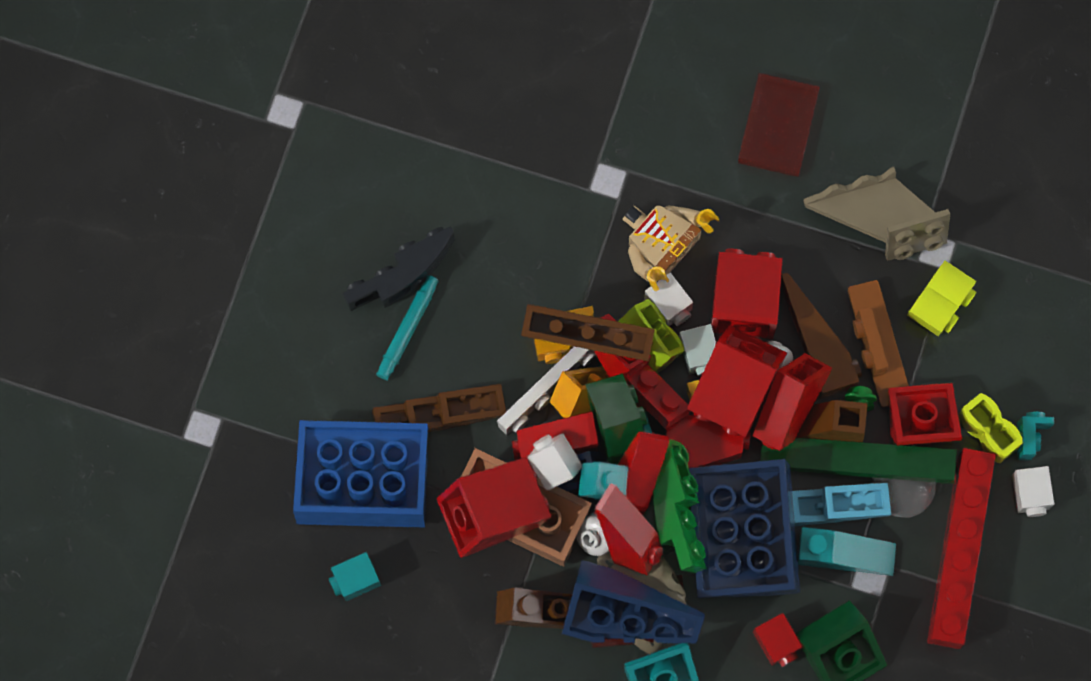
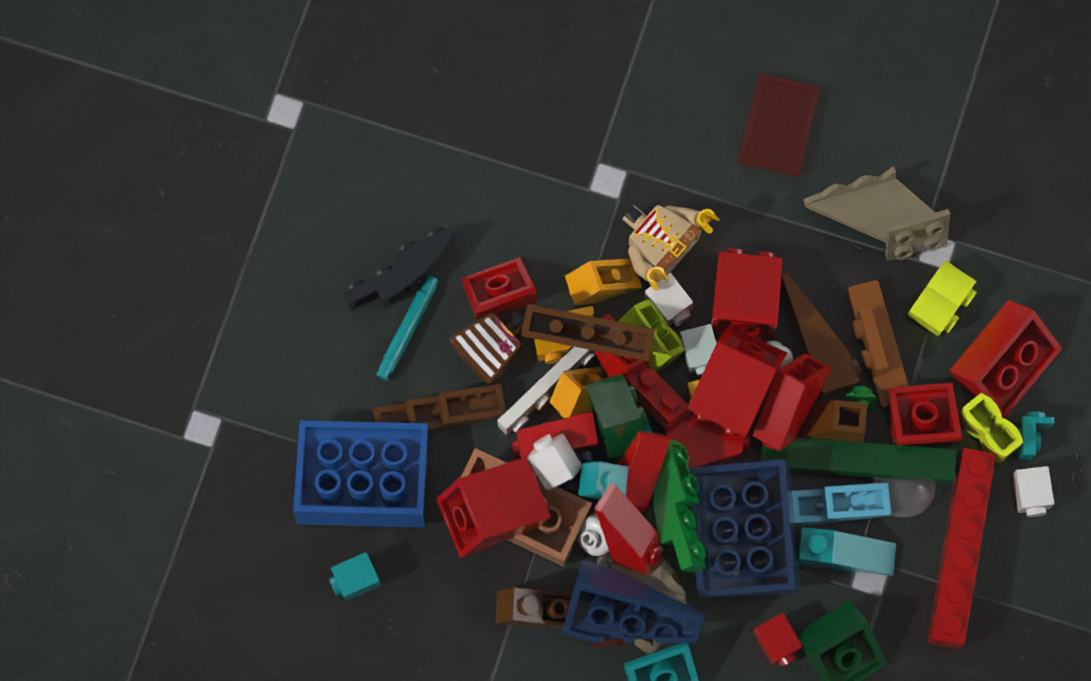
none -> reddish brown torso [449,312,524,386]
none -> red slope [461,257,537,321]
none -> light orange slope [565,259,642,305]
none -> red slope [949,300,1062,419]

